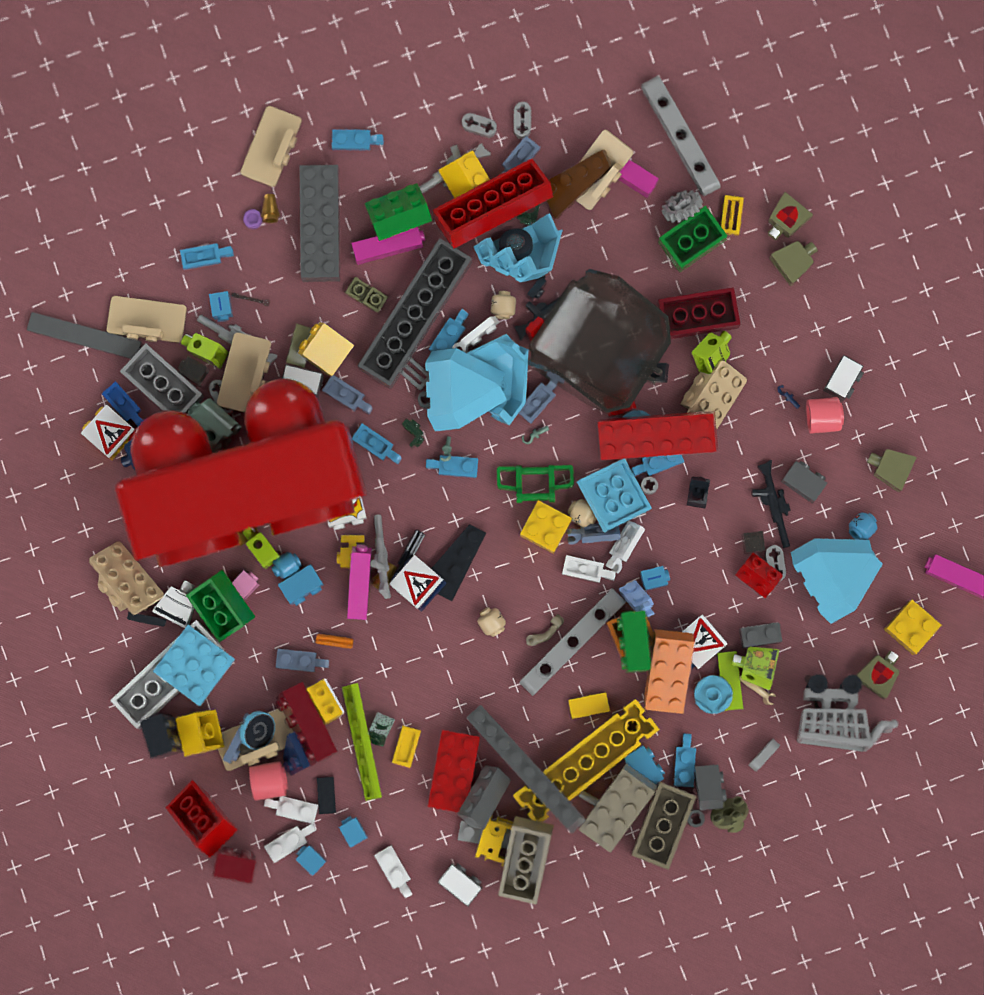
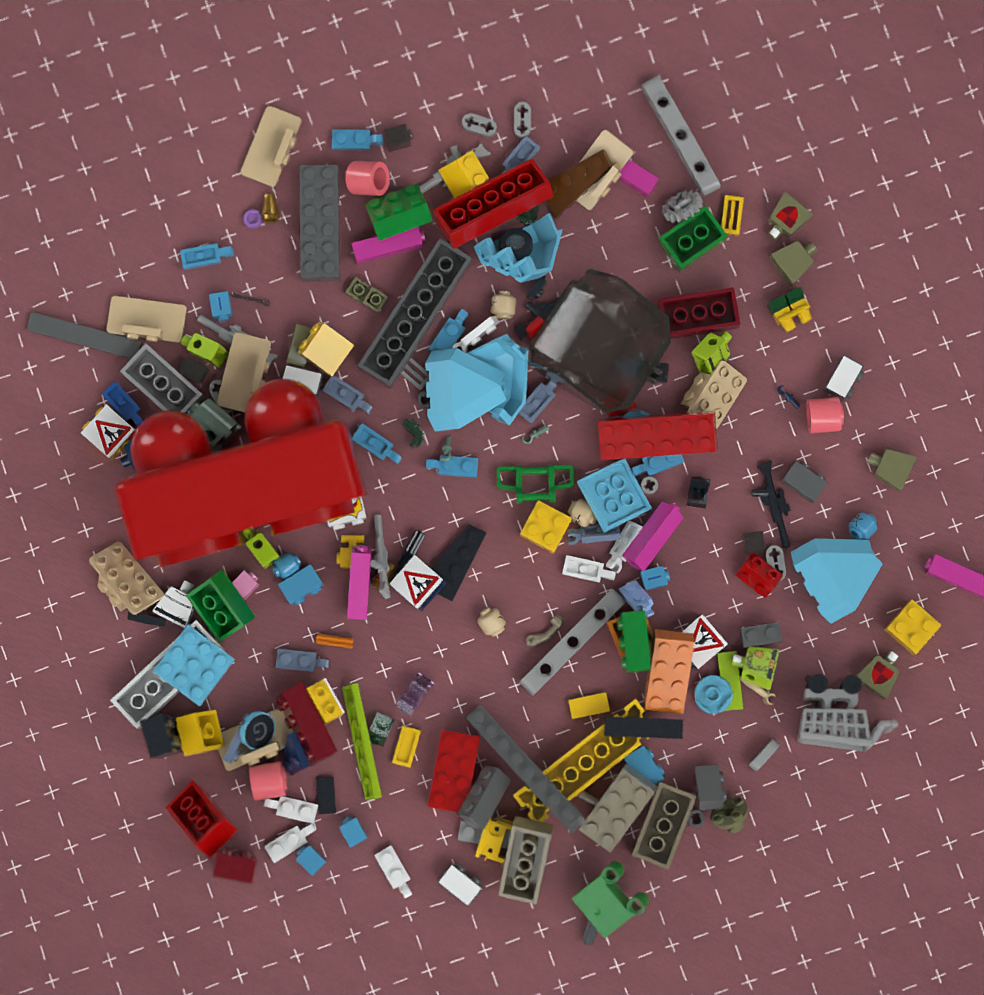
dark azure plate [674,734,696,787] -> none
none -> coral piece [345,161,390,196]
none -> clear smoke brick [384,124,413,152]
none -> clear purple brick [395,672,434,716]
none -> green piece [572,861,650,945]
none -> black tile [604,717,683,739]
none -> dark pink brick [622,501,684,572]
none -> yellow hips [767,286,812,332]

